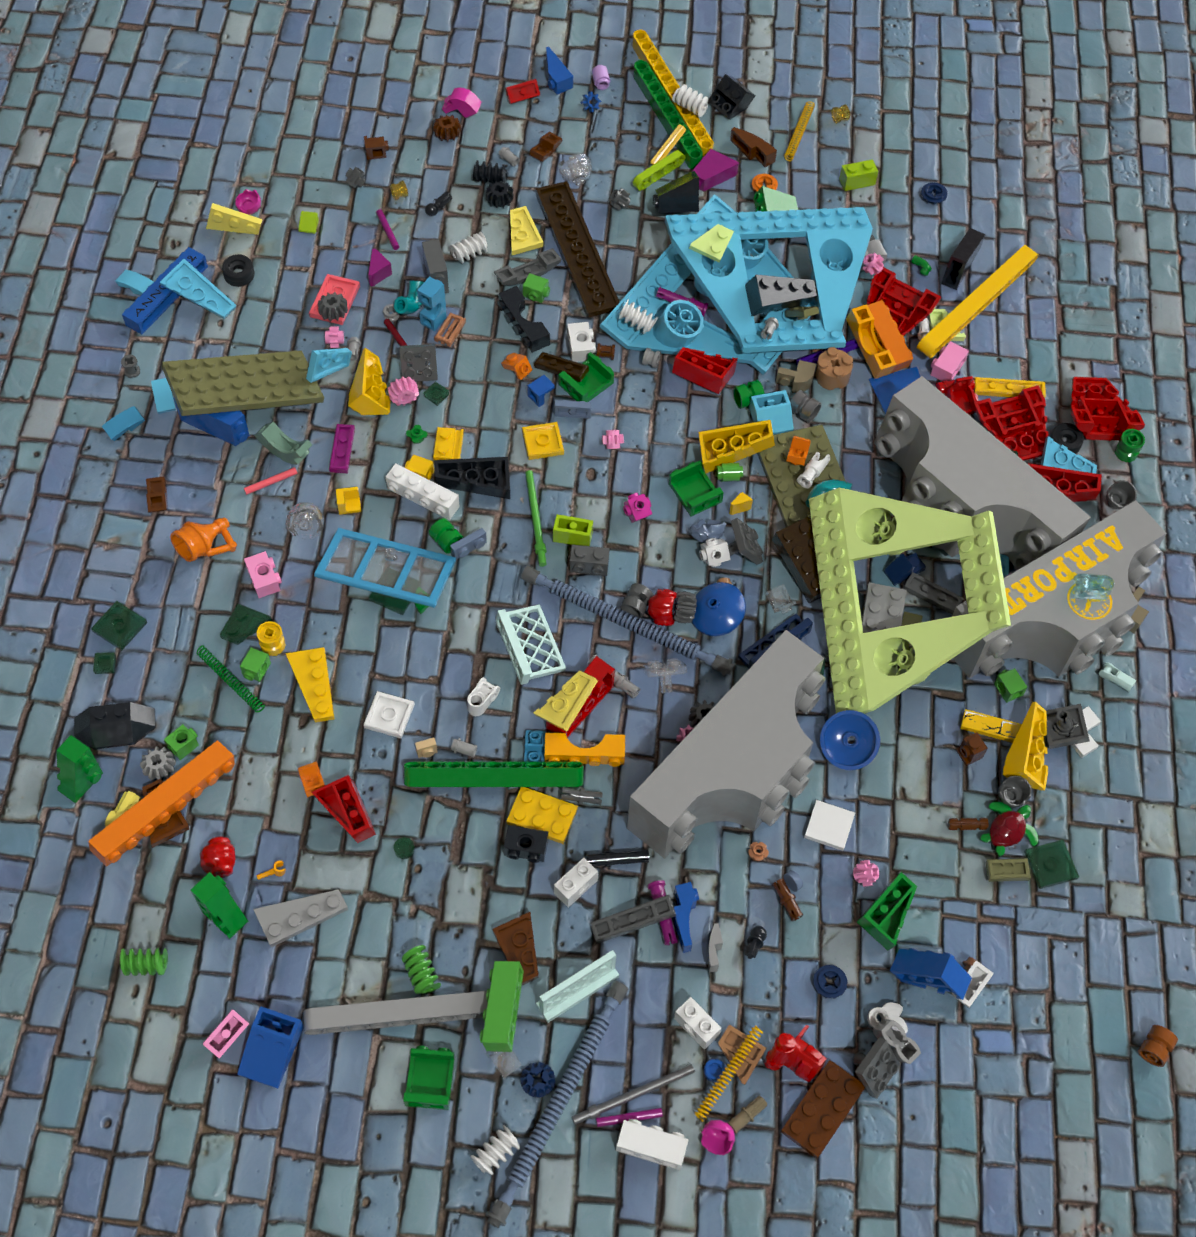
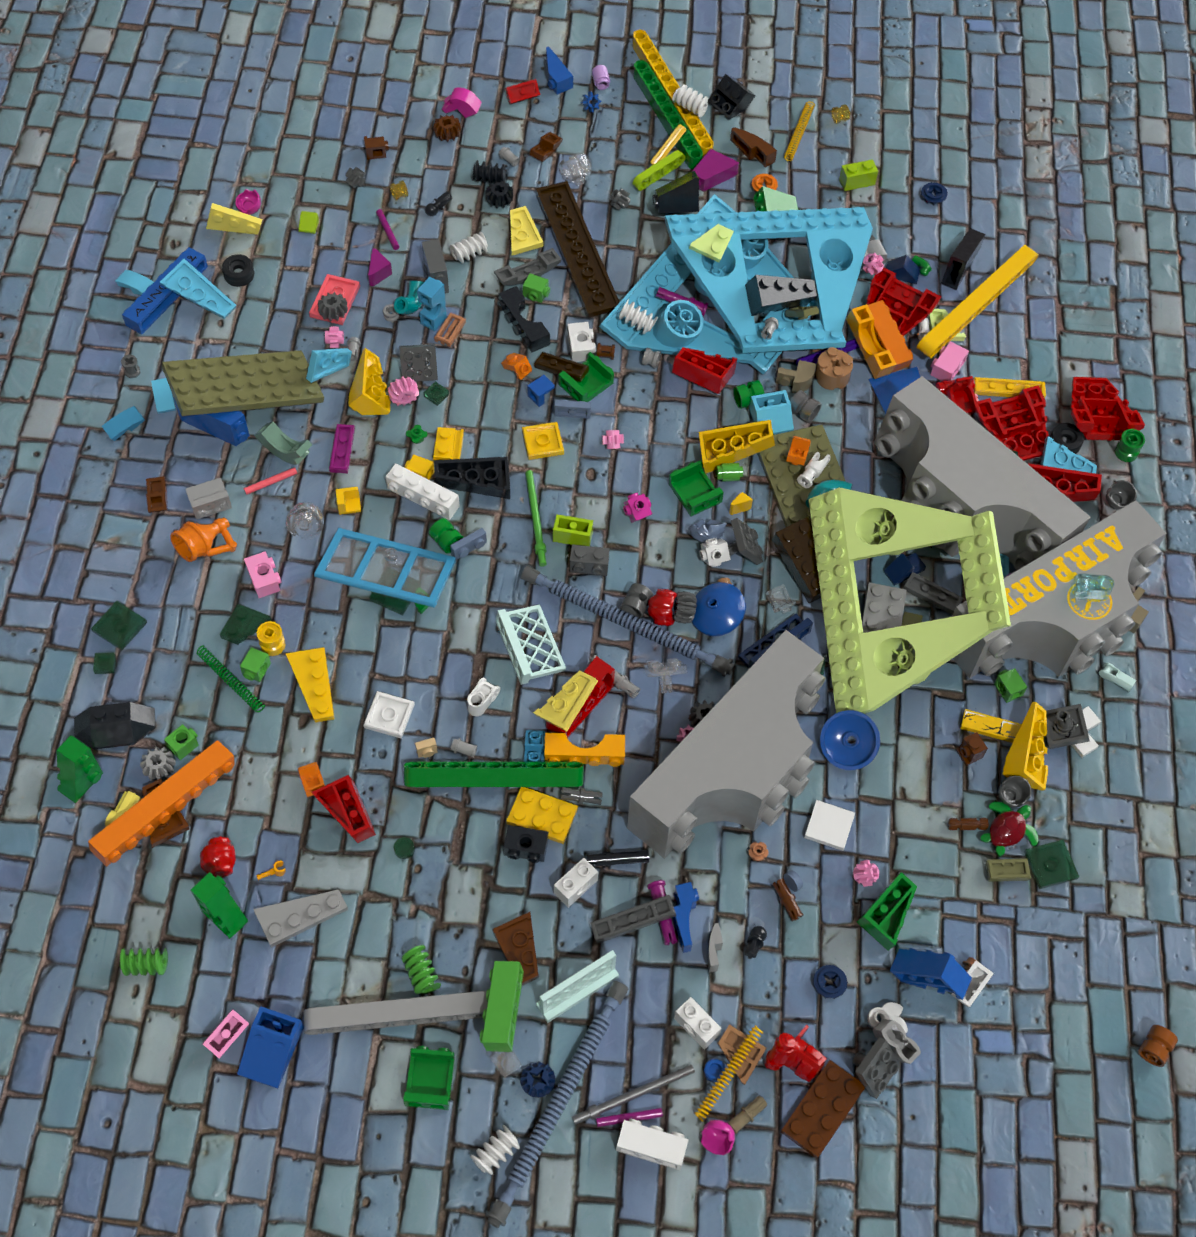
dark red bar [384,319,407,346] -> none
none -> light grey bracket [186,478,232,520]
none -> dark blue slope [886,255,920,284]

